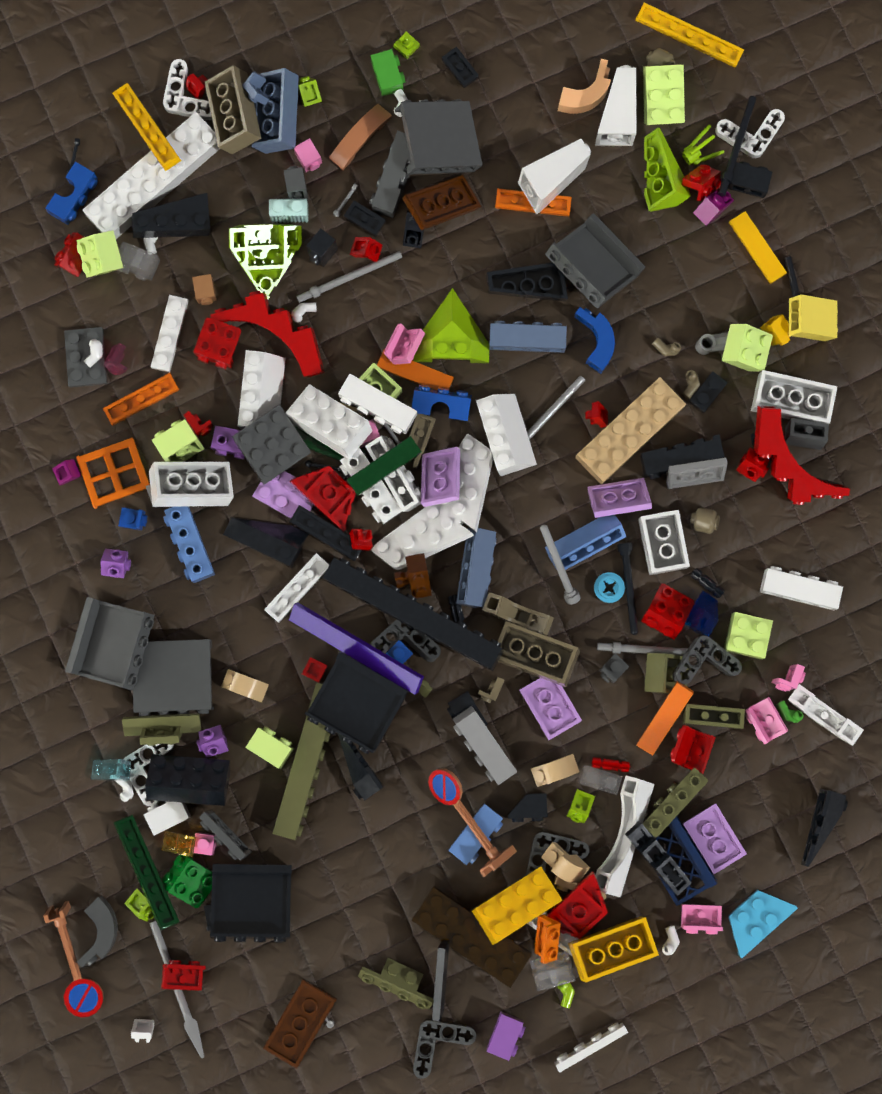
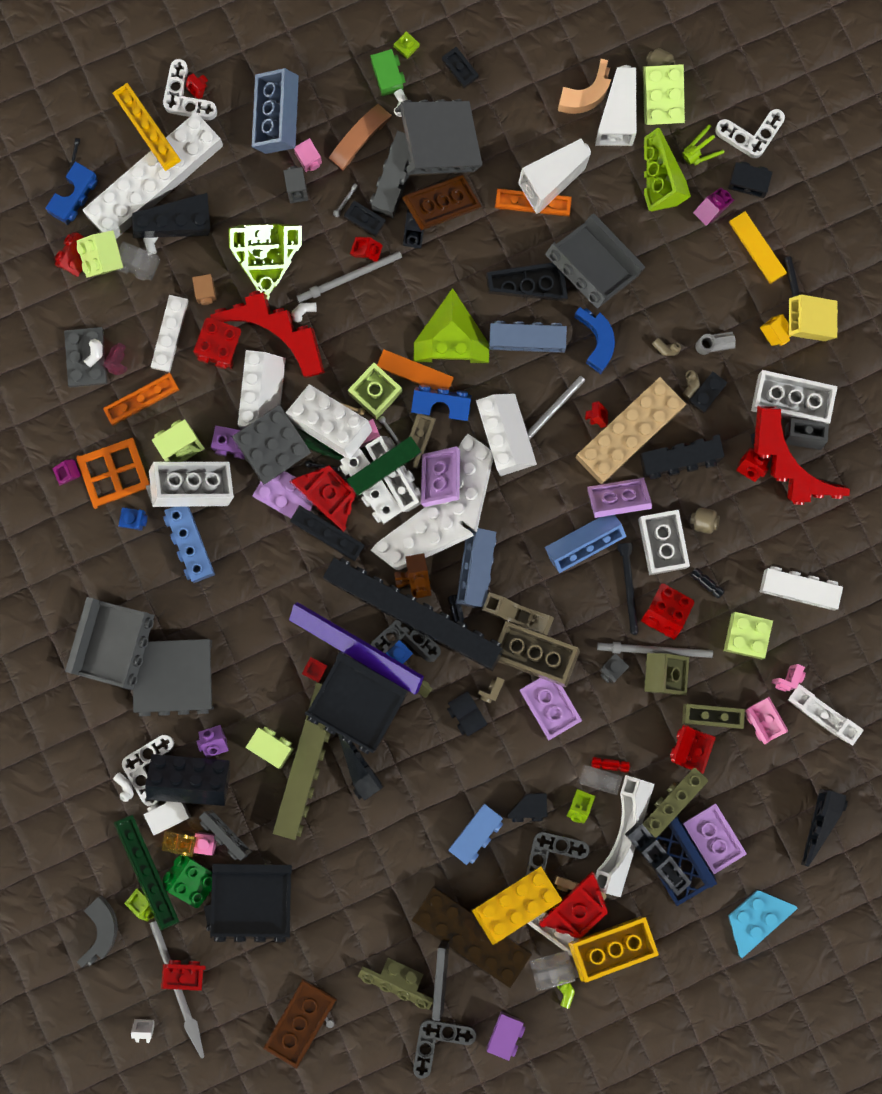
piece [43,901,104,1017] -> none
clear light blue slope [91,759,131,781] -> none
medium lavender brick [101,548,131,578] -> none
olive bracket [122,713,202,746] -> none
red bracket [183,411,213,437] -> none
dark tan brick [205,65,261,154] -> none
tan brick [221,669,269,702] -> none
black wedge [223,518,309,568] -> none
sand blue bracket [242,72,270,105] -> none
white plate [264,553,329,623] -> none
light aqua brick [269,199,308,223] -> none
lime bracket [298,76,322,107] -> none
black brick [306,228,338,267] -> none
white brick [338,374,417,434] -> none
red tile [350,529,373,550] -> none
bright pink bracket [384,323,425,365] -> none
piece [428,768,517,877] -> none
light grey brick [453,706,517,785] -> none
tan brick [531,754,580,787] -> none
orange bracket [534,915,561,964] -> none
light grey piece [540,524,581,605] -> none
tan brick [541,842,590,883] -> none
white plate [554,1022,628,1073] -> none
medium azure gear [594,572,625,603] -> none
yellow tile [635,2,744,68] -> none
orange tile [636,681,694,756] -> none
white arm [662,925,680,955] -> none
light grey tile [666,458,728,489] -> none
dark grey beam [673,636,742,684] -> none
bright pink bracket [681,904,723,934] -> none
red bracket [682,165,721,201] -> none
clear blue slope [684,591,719,637] -> none
black bar [718,96,756,196] -> none
yellowish green brick [722,324,773,372] -> none
bright green arm [776,700,803,723] -> none

